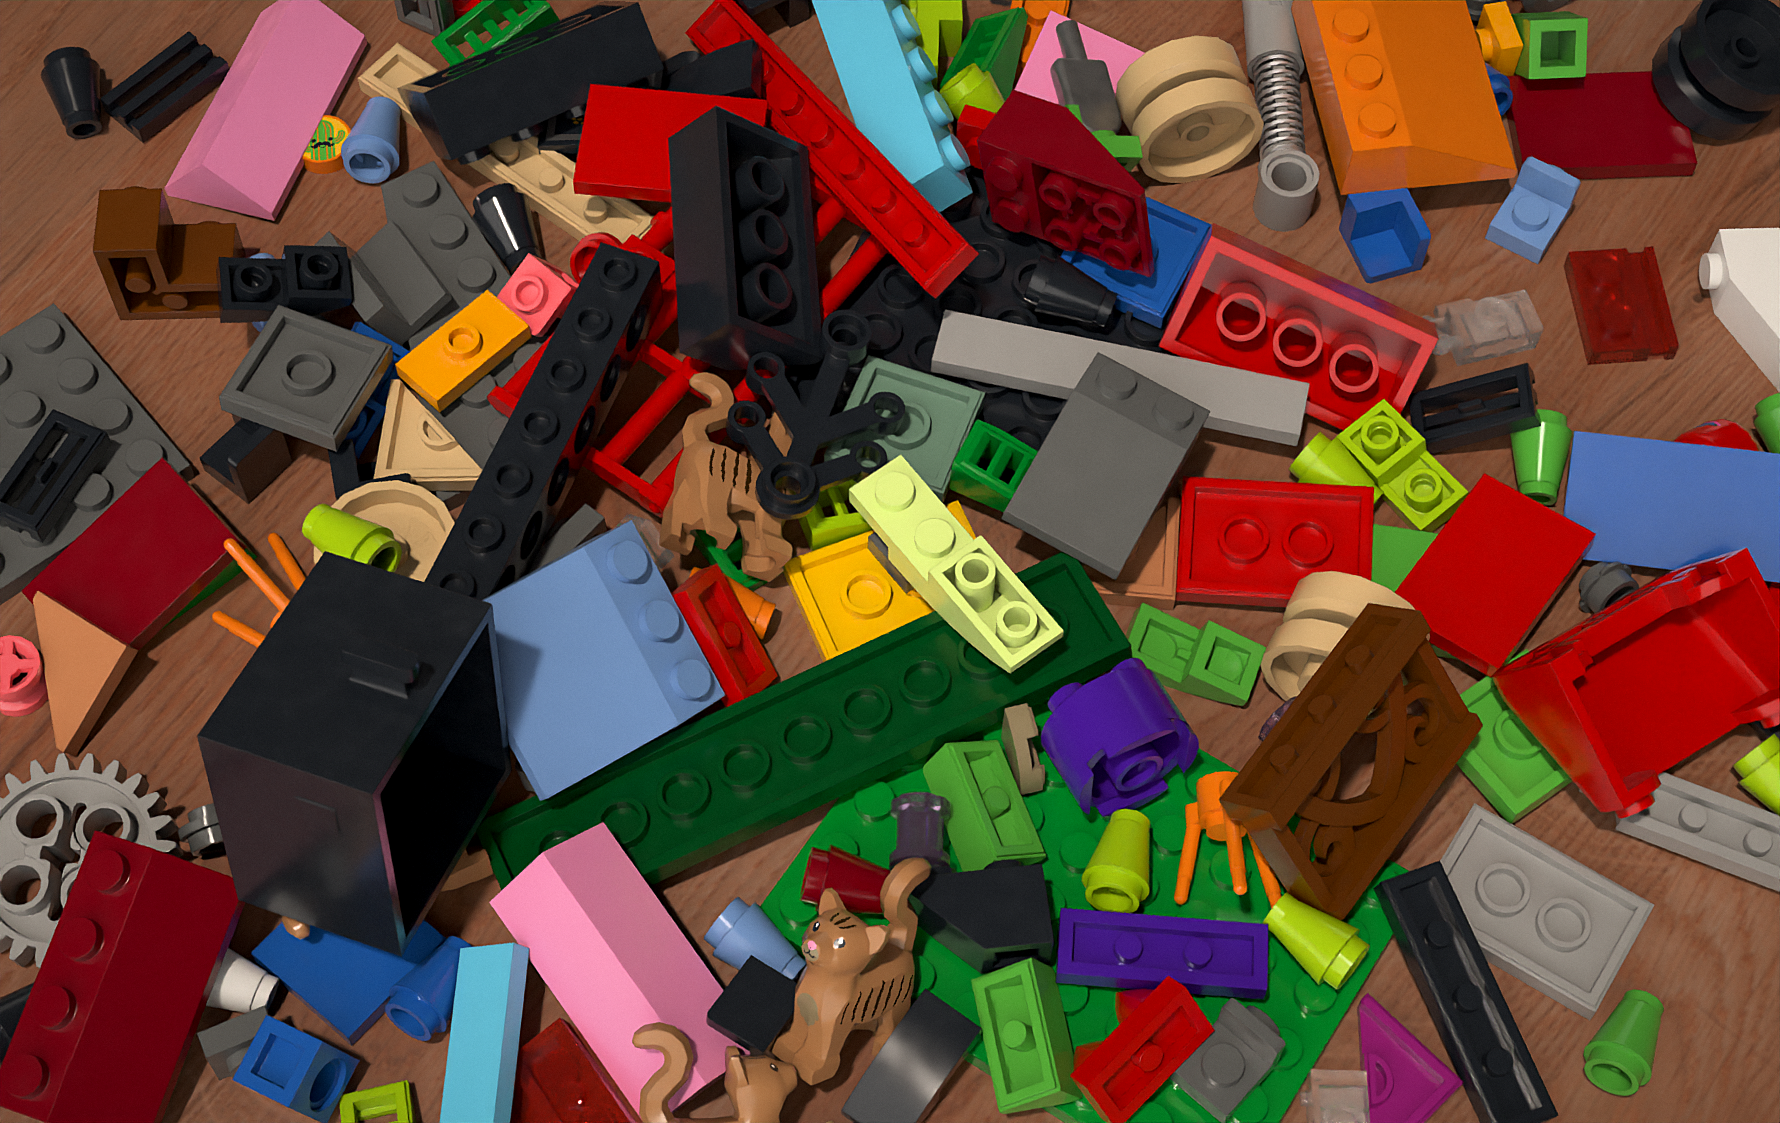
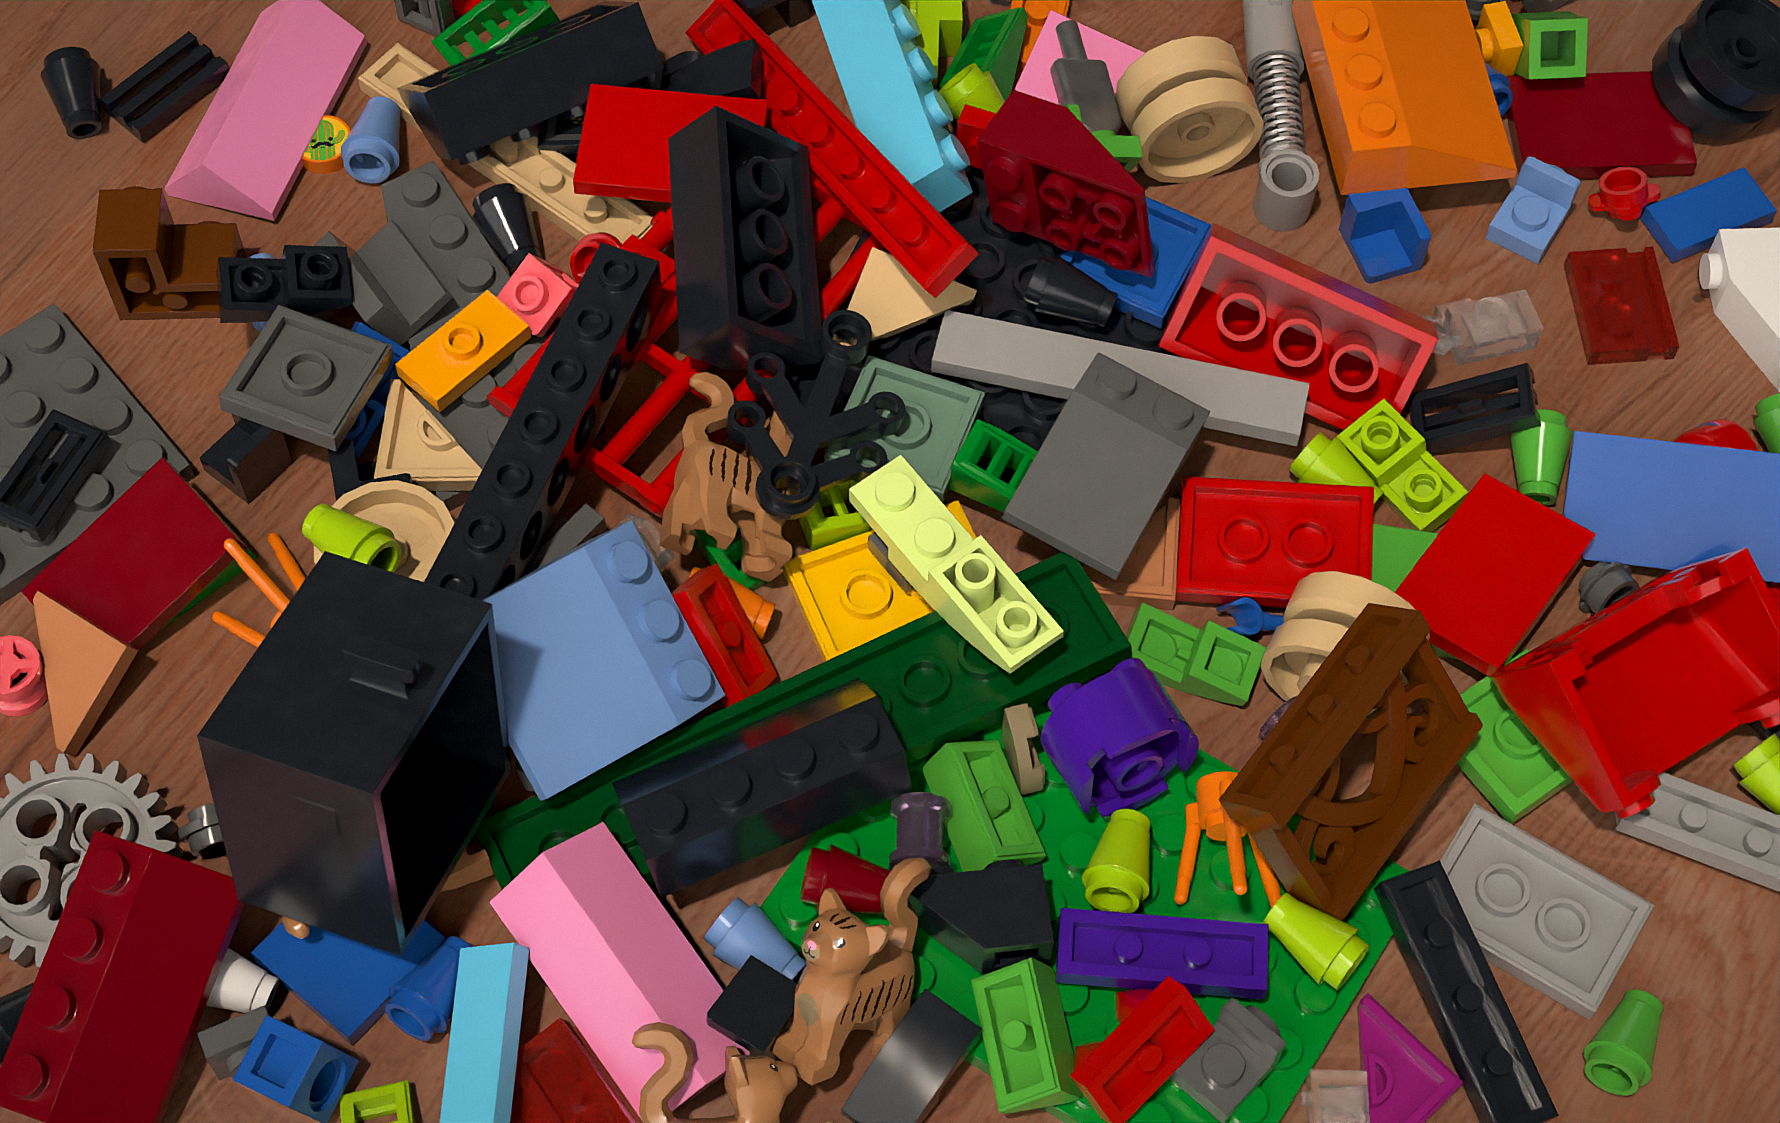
none -> black slope [612,678,912,898]
none -> tan tile [837,247,977,346]
none -> blue hand [1216,597,1284,637]
none -> red plate [1588,167,1661,221]
none -> blue tile [1641,167,1777,263]

